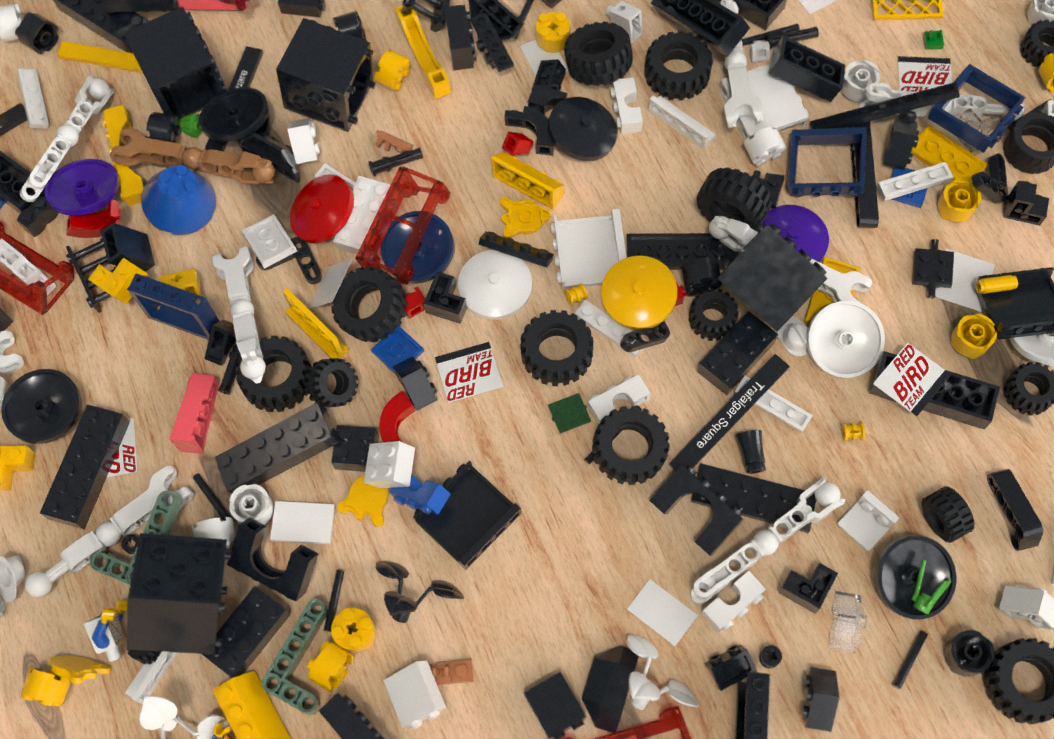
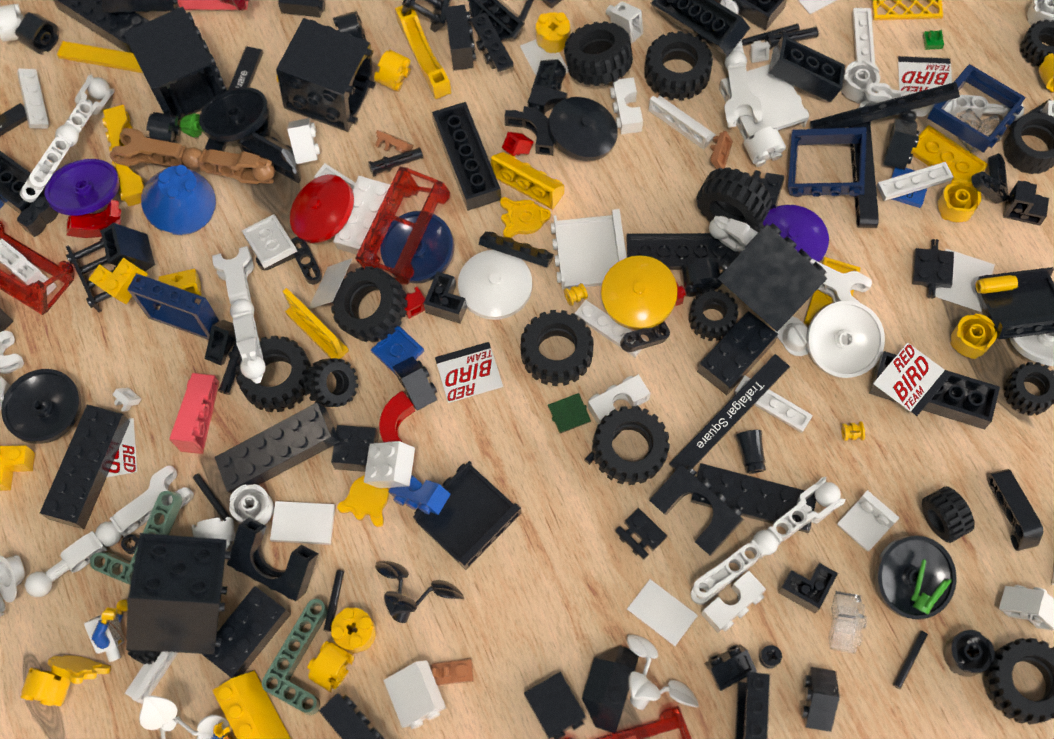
none -> white tile [113,388,141,411]
none -> black brick [432,101,501,211]
none -> black plate [615,508,667,560]
none -> nougat plate [710,131,733,169]
none -> white plate [852,8,875,64]

